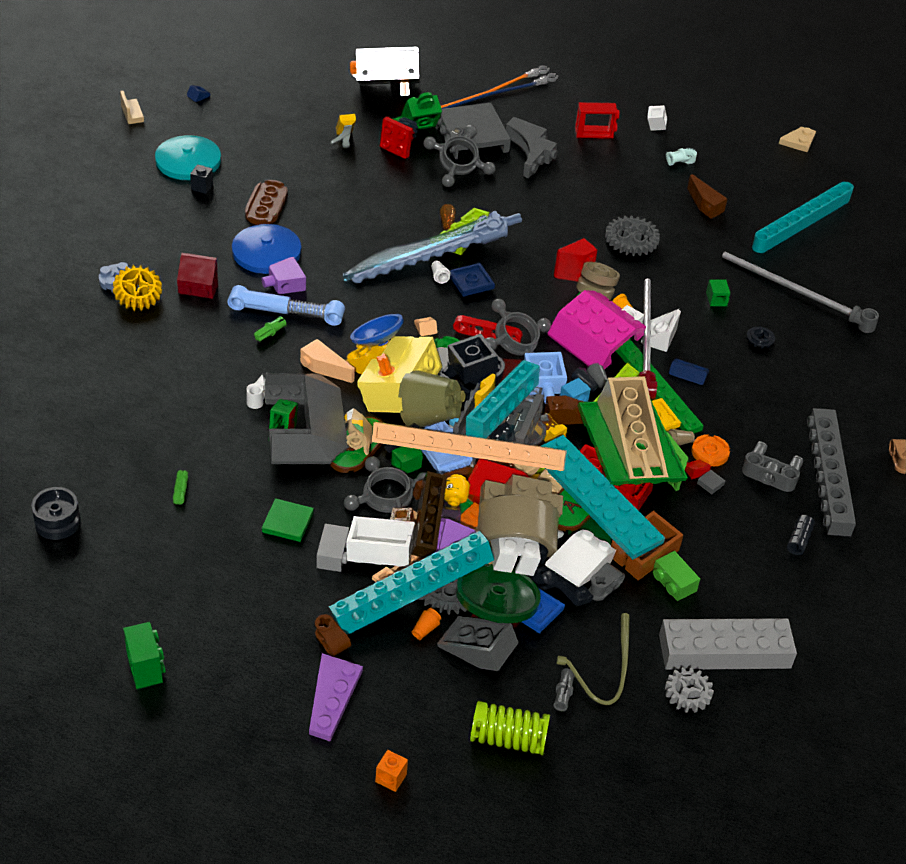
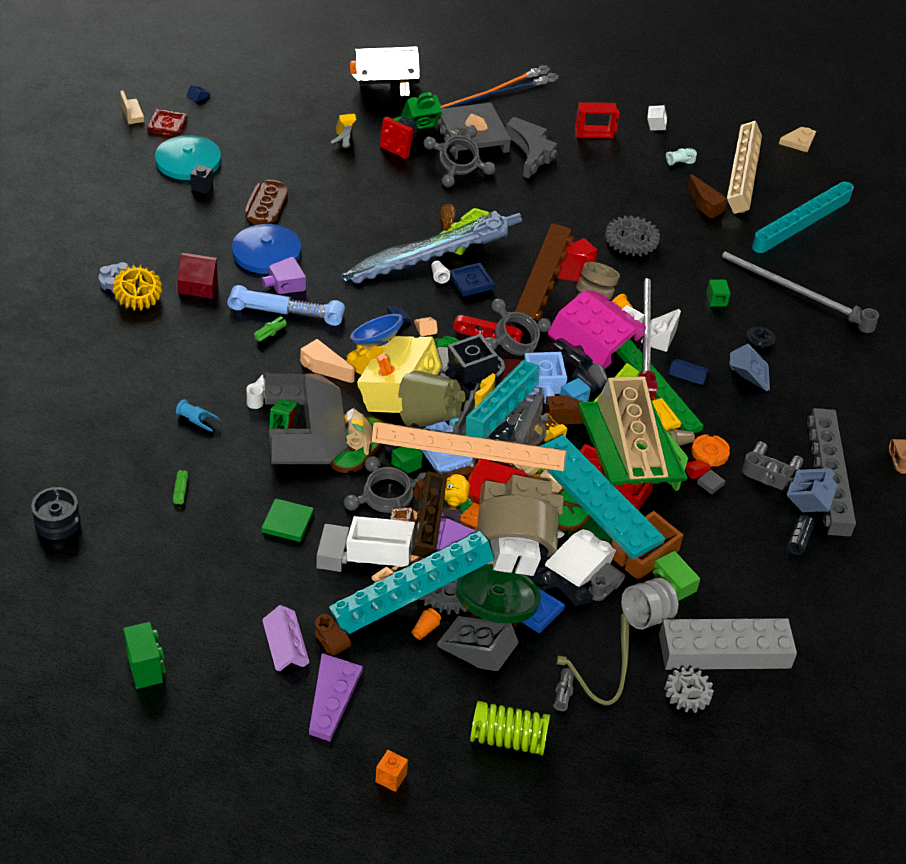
none -> clear red tile [147,109,187,137]
none -> dark azure piece [176,399,220,432]
none -> lavender panel [263,605,309,671]
none -> dark blue slope [387,306,411,324]
none -> light nougat slope [465,114,488,131]
none -> reddish brown brick [515,223,574,323]
none -> black piece [553,338,593,371]
none -> light grey wheel [621,578,678,630]
none -> tan brick [727,121,762,214]
none -> sand blue slope [729,344,770,391]
none -> sand blue plate [787,468,838,512]

